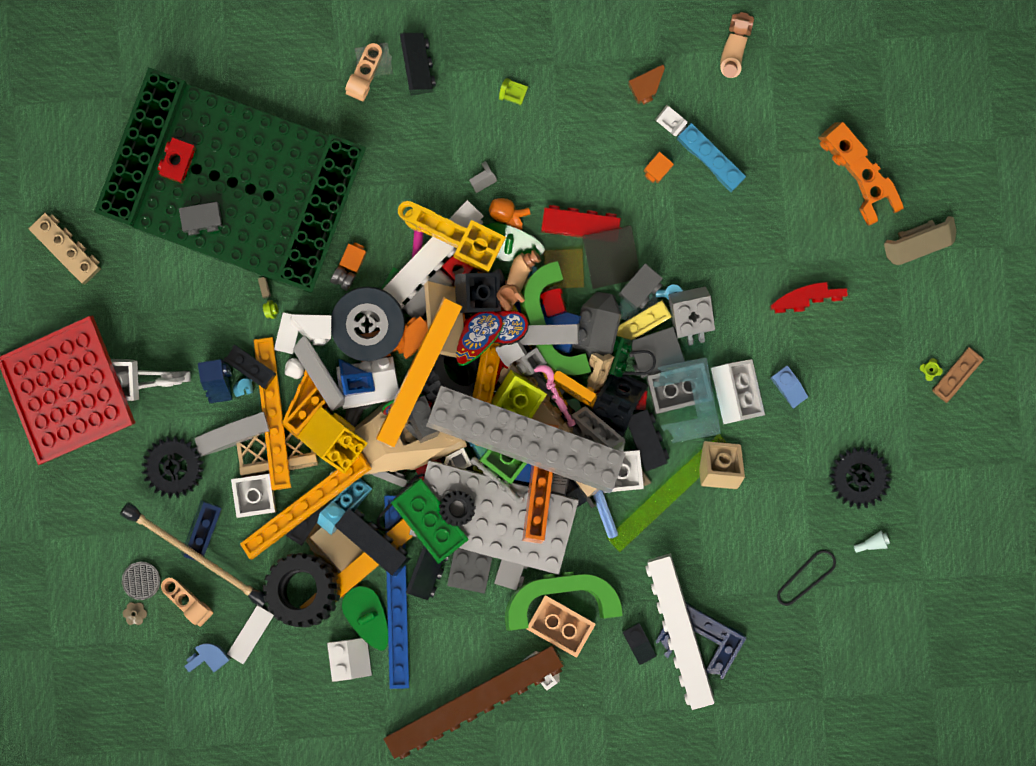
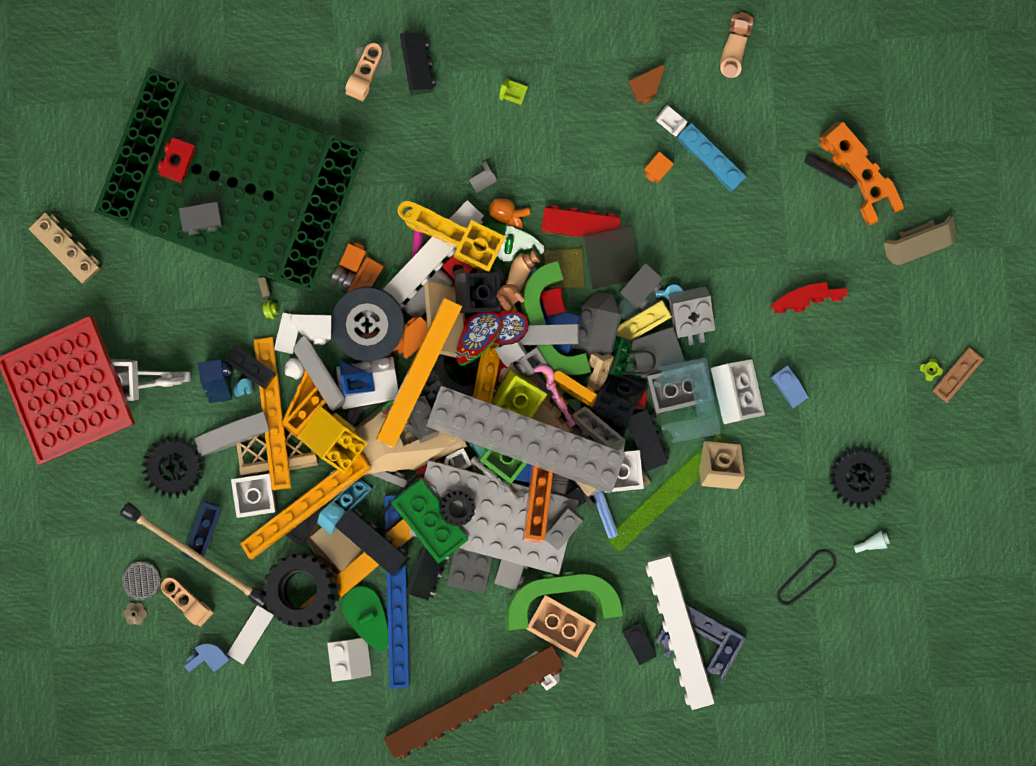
none -> orange hinge [348,257,384,292]
none -> brick [545,505,584,550]
none -> black axle [804,153,857,189]

